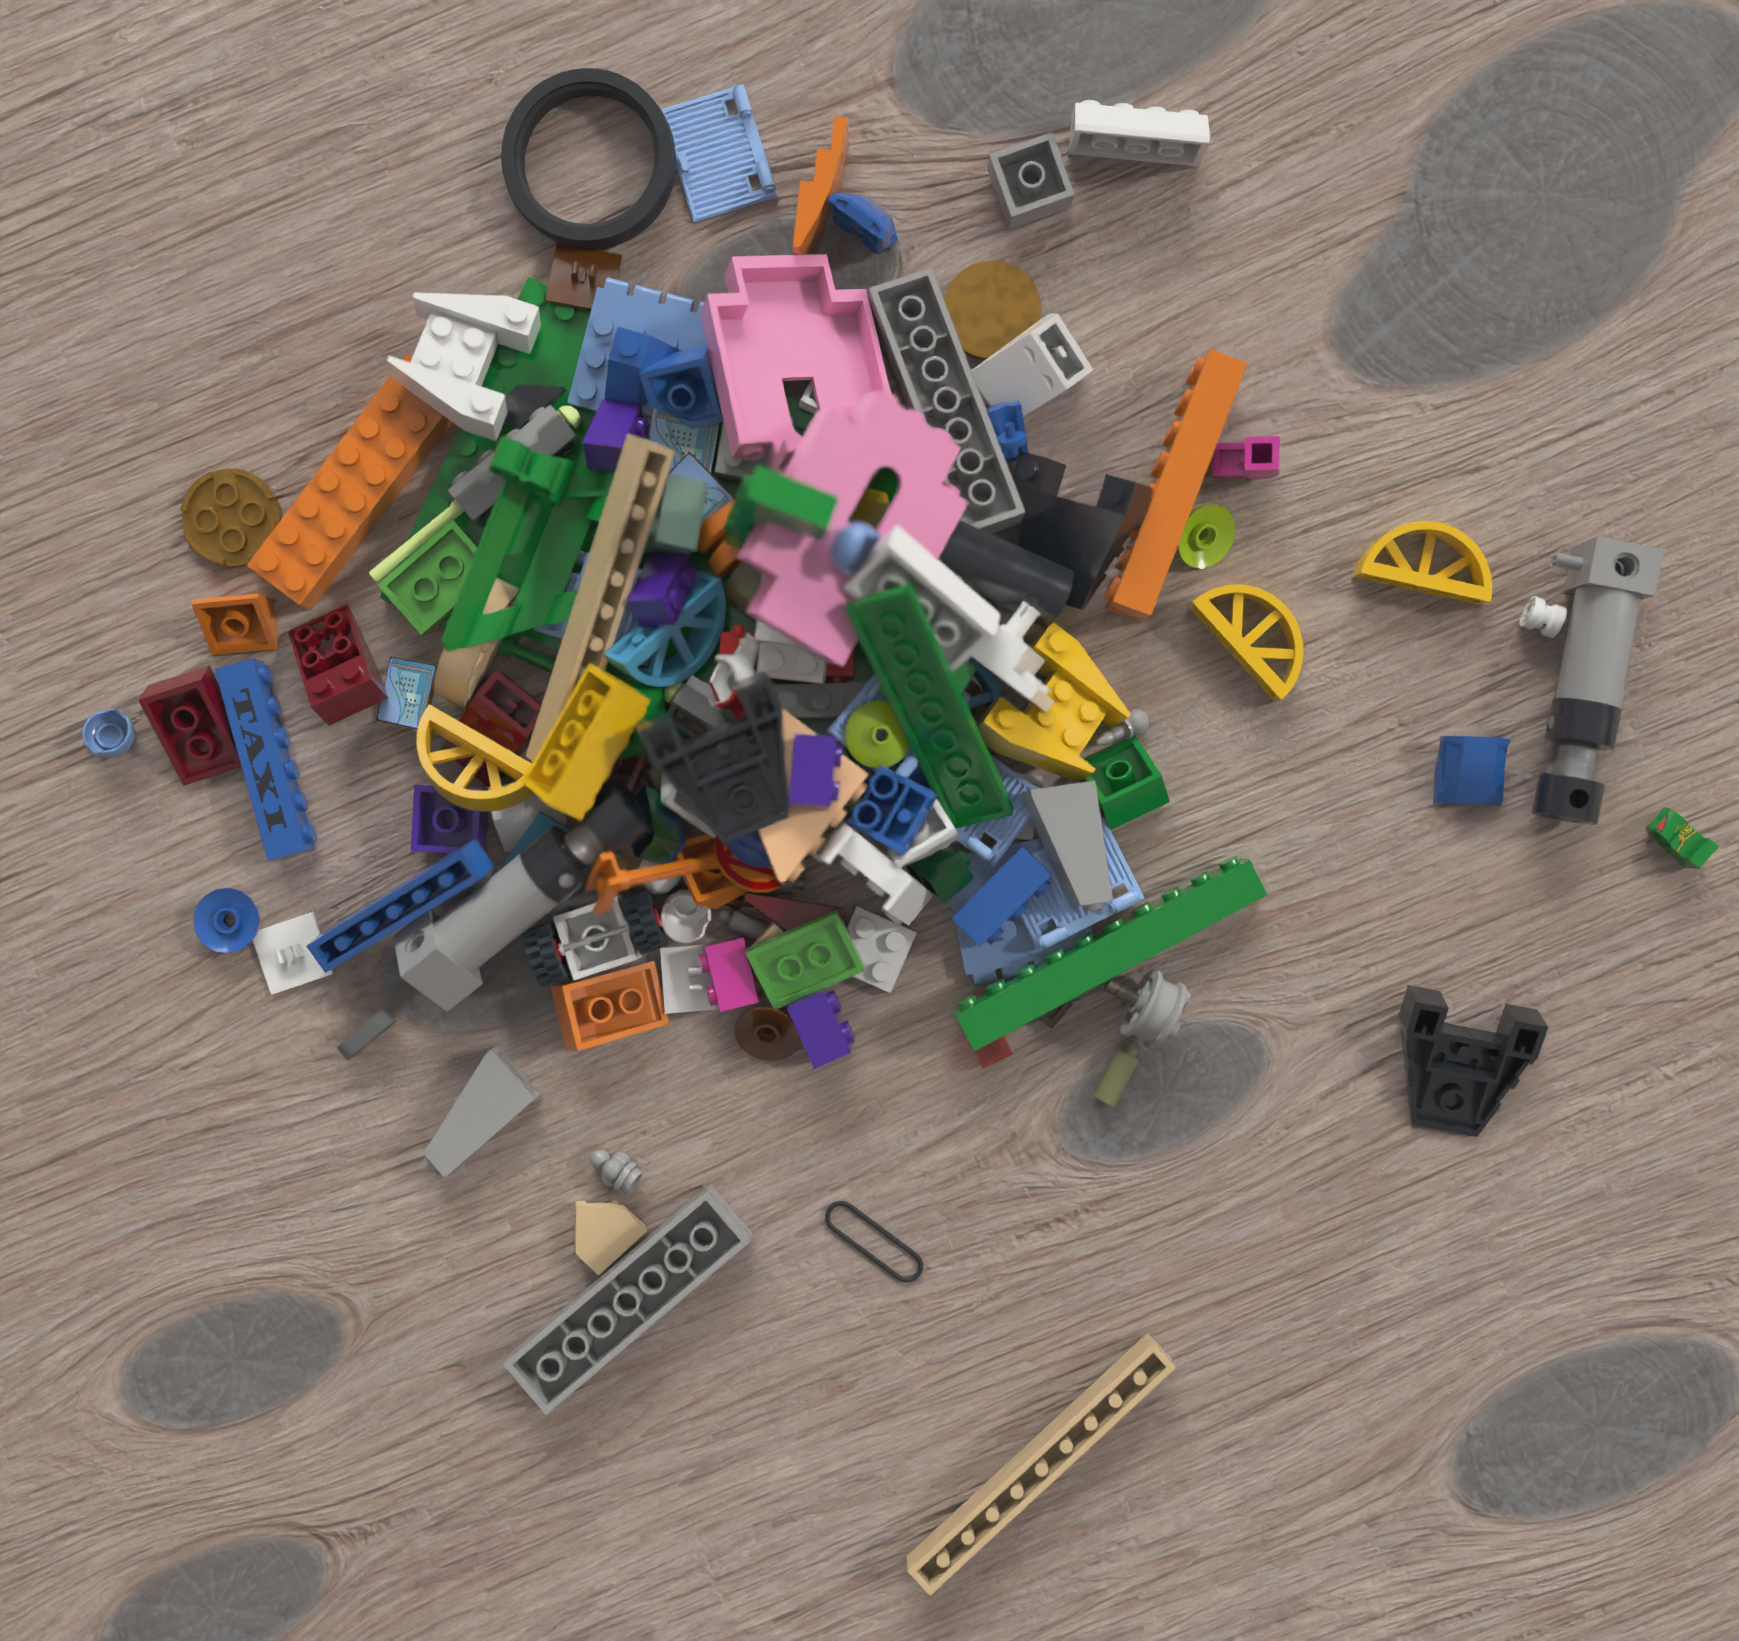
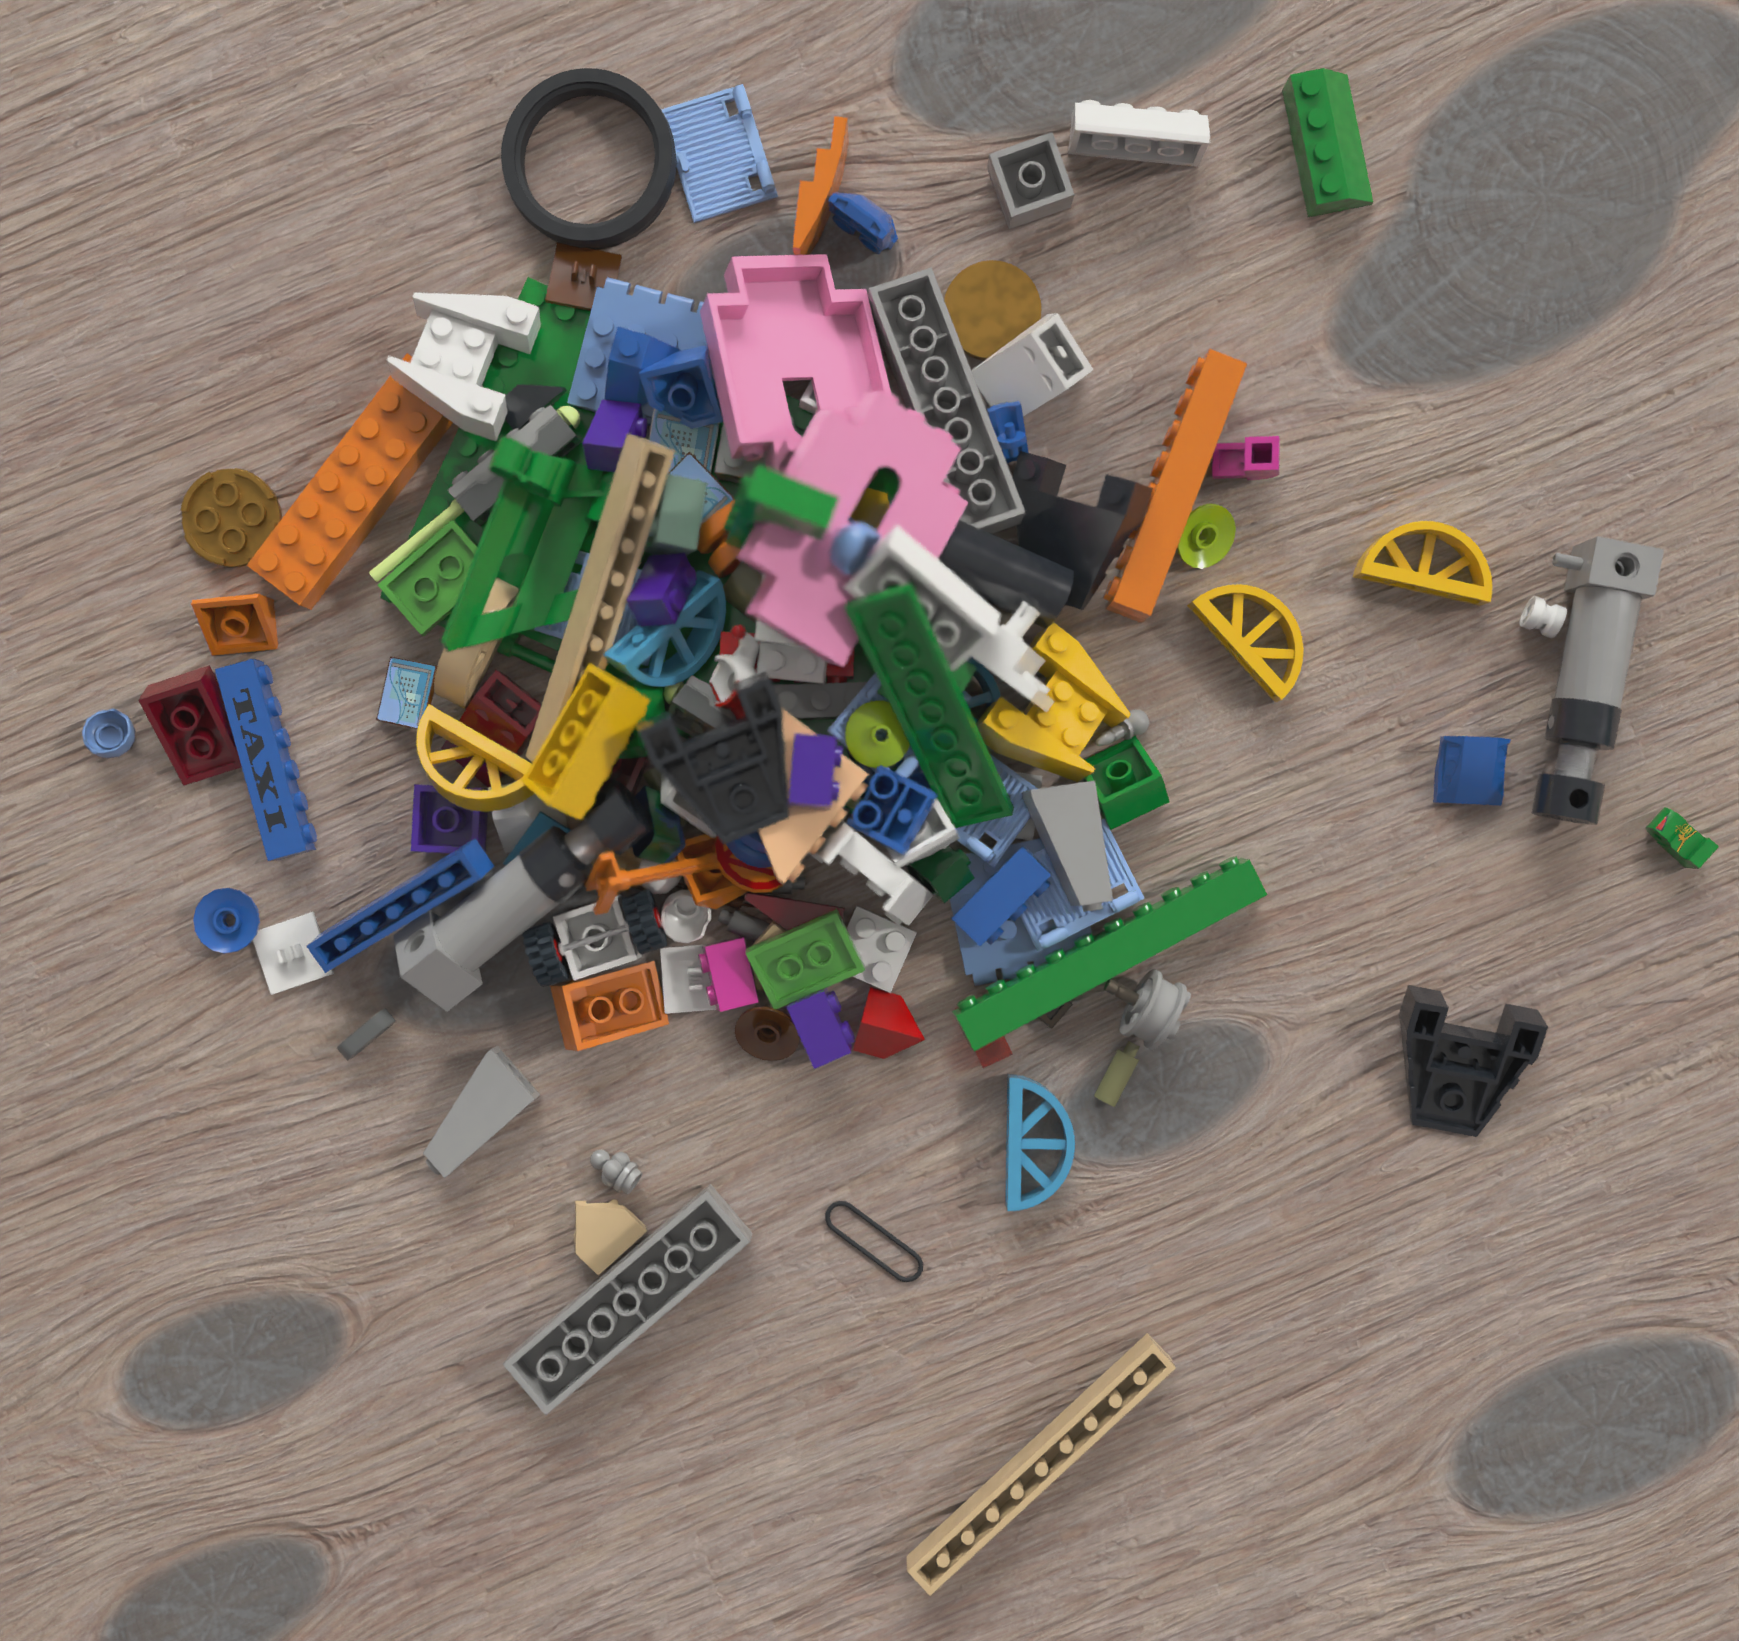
dark red slope [288,604,388,726] -> none
none -> red slope [853,987,925,1059]
none -> dark azure window [1005,1074,1075,1211]
none -> green slope [1282,68,1374,218]

